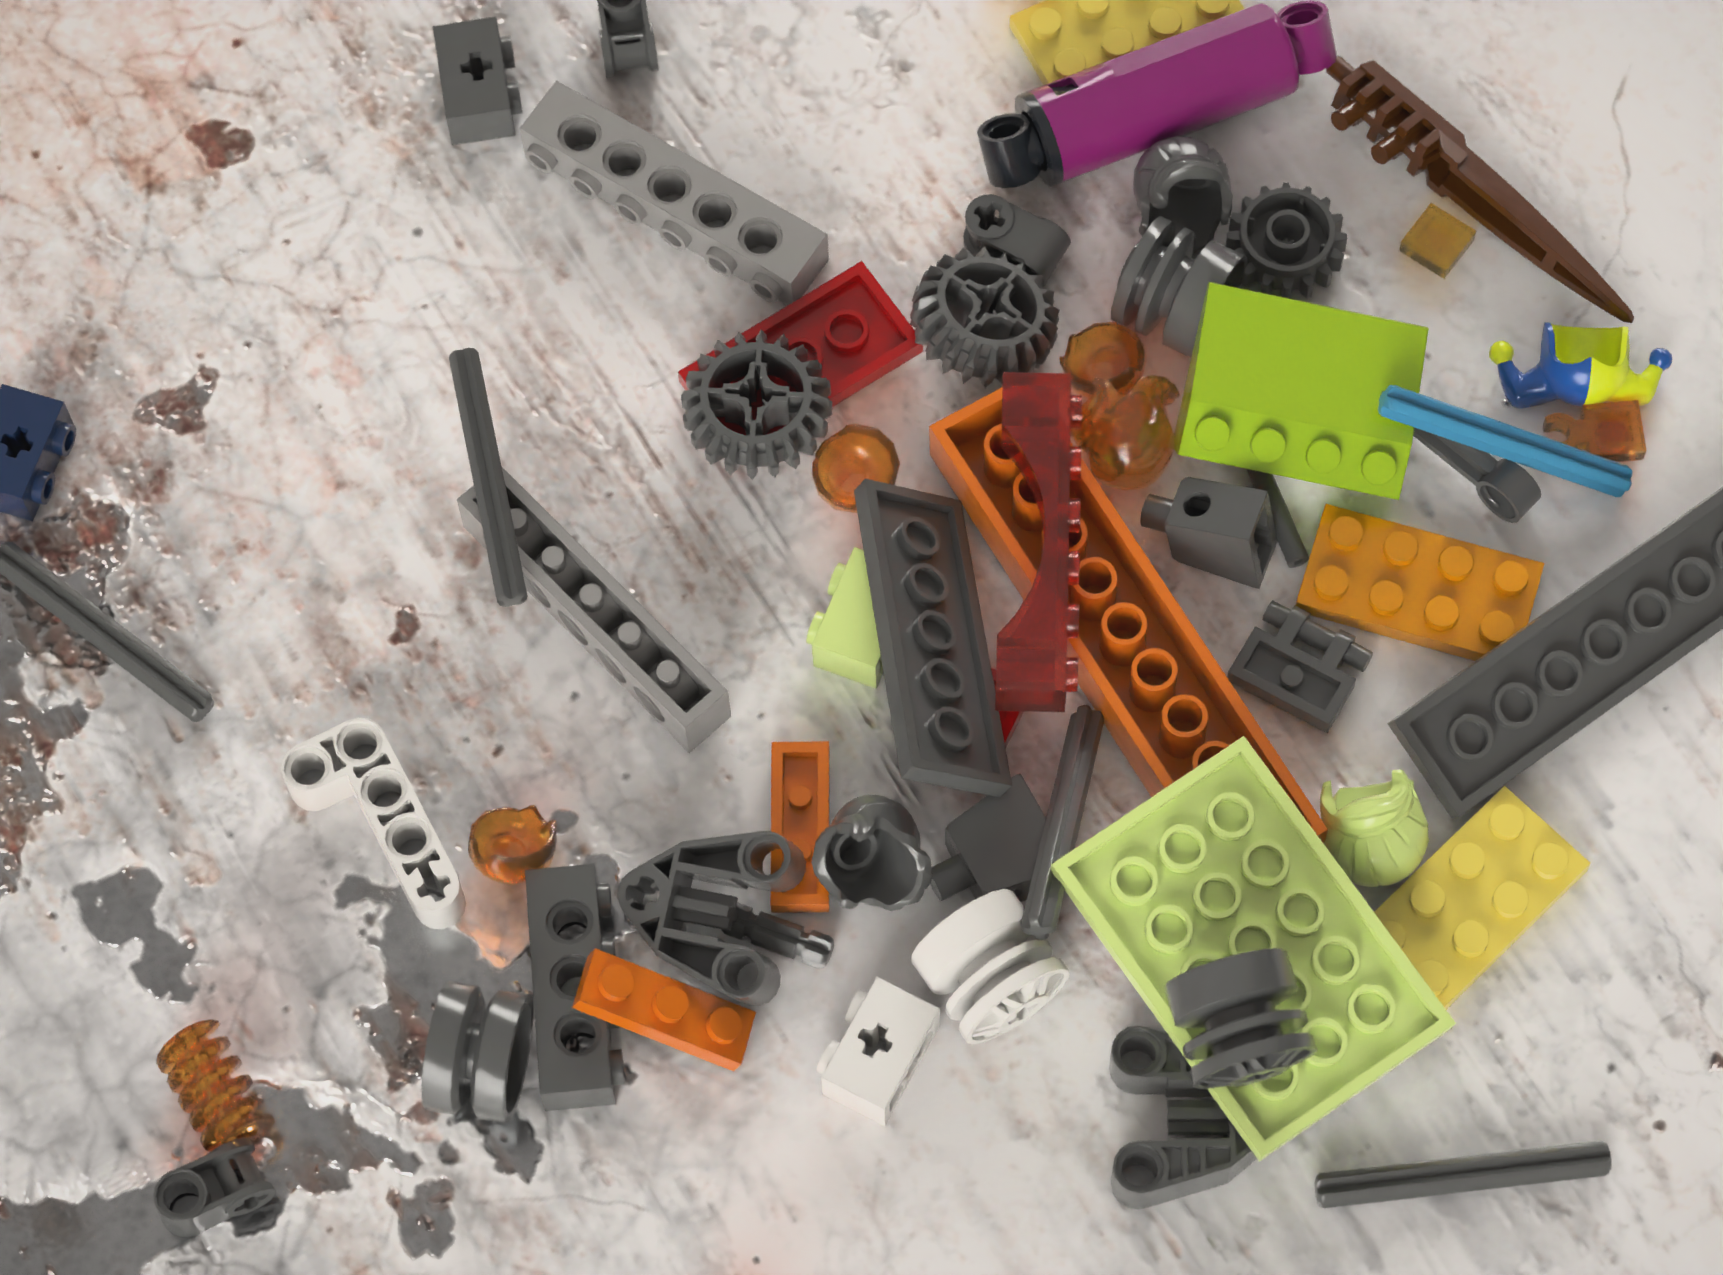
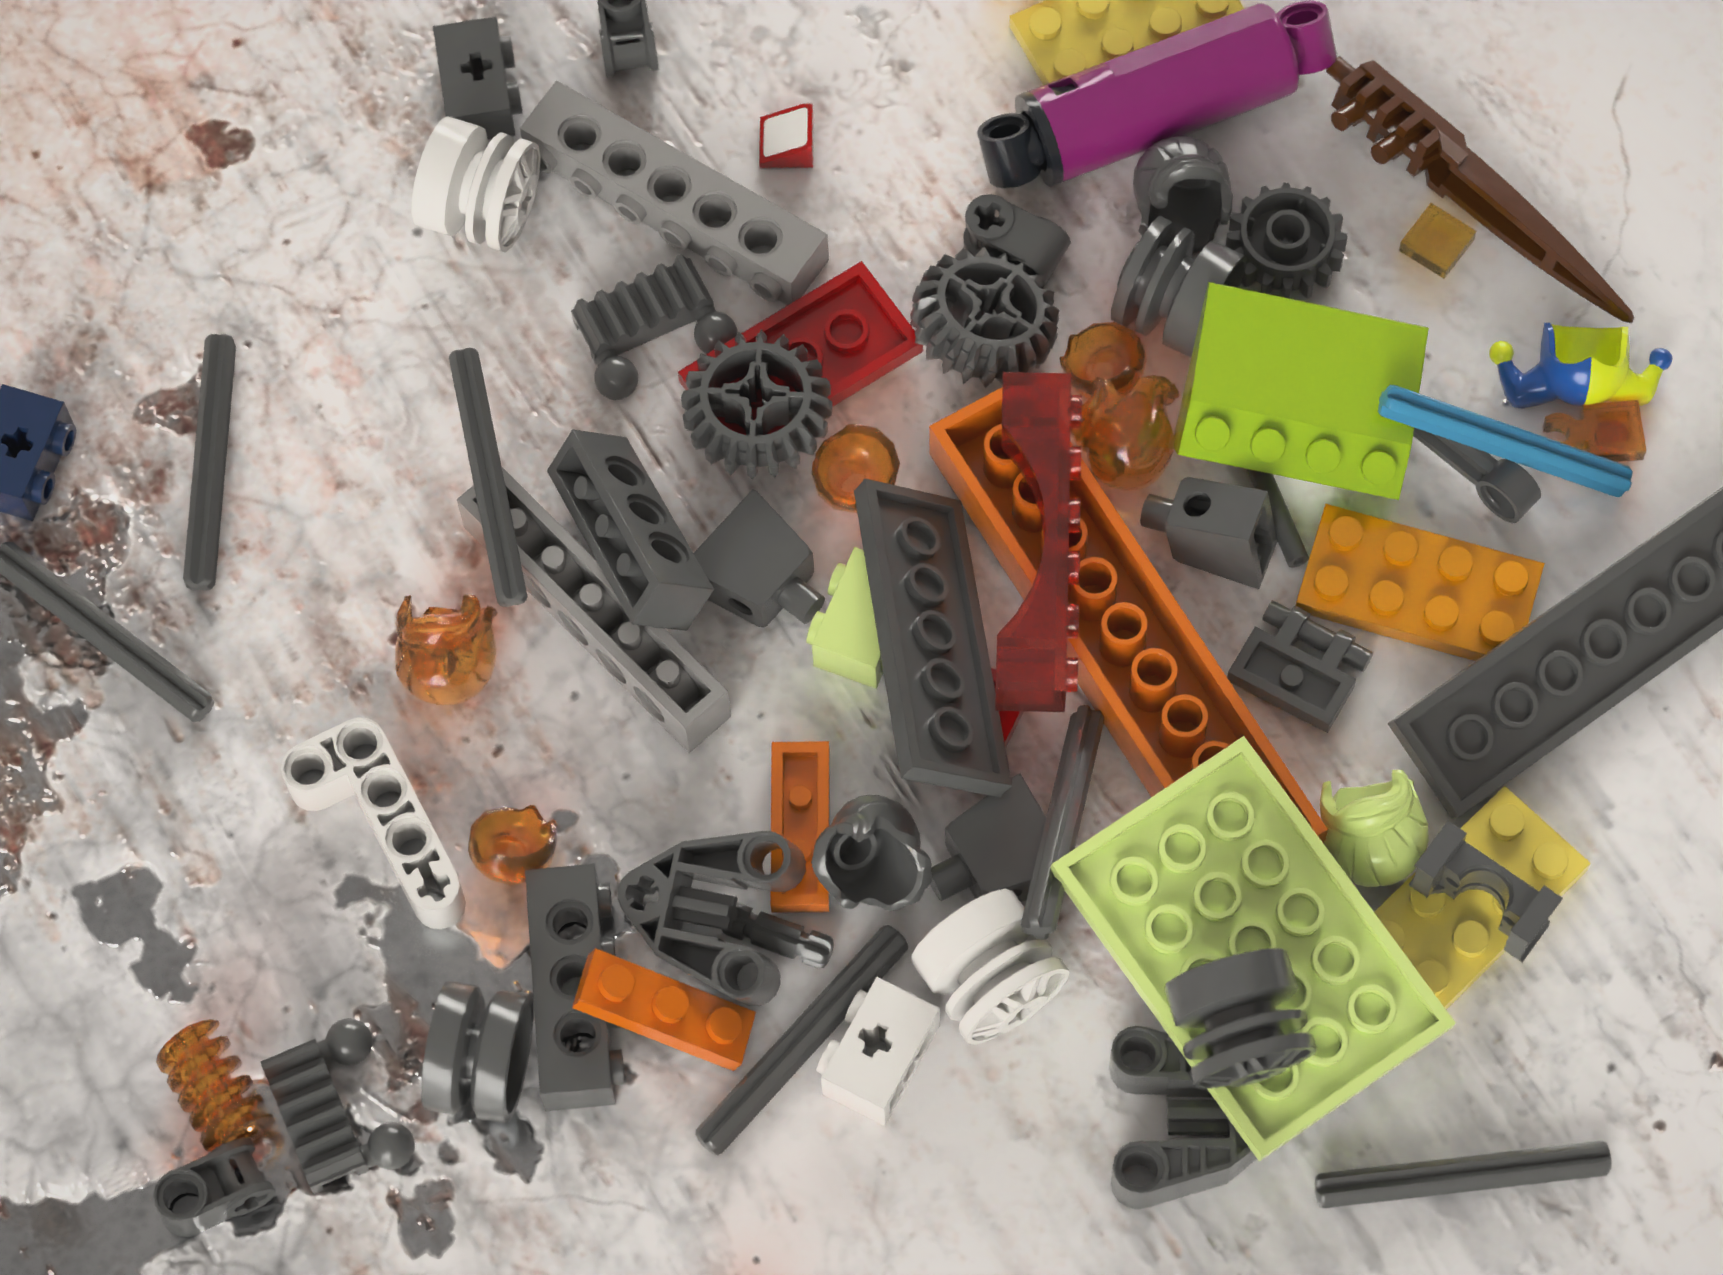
none -> dark grey axle [183,334,236,591]
none -> dark grey gear [260,1018,415,1194]
none -> clear orange hair [395,593,498,705]
none -> white wheel [411,116,541,253]
none -> dark grey brick [547,429,714,631]
none -> dark grey gear [571,255,738,400]
none -> dark grey torso [694,489,825,627]
none -> dark grey axle [695,925,908,1155]
none -> slope [759,103,814,168]
none -> dark grey piece [1409,821,1563,963]

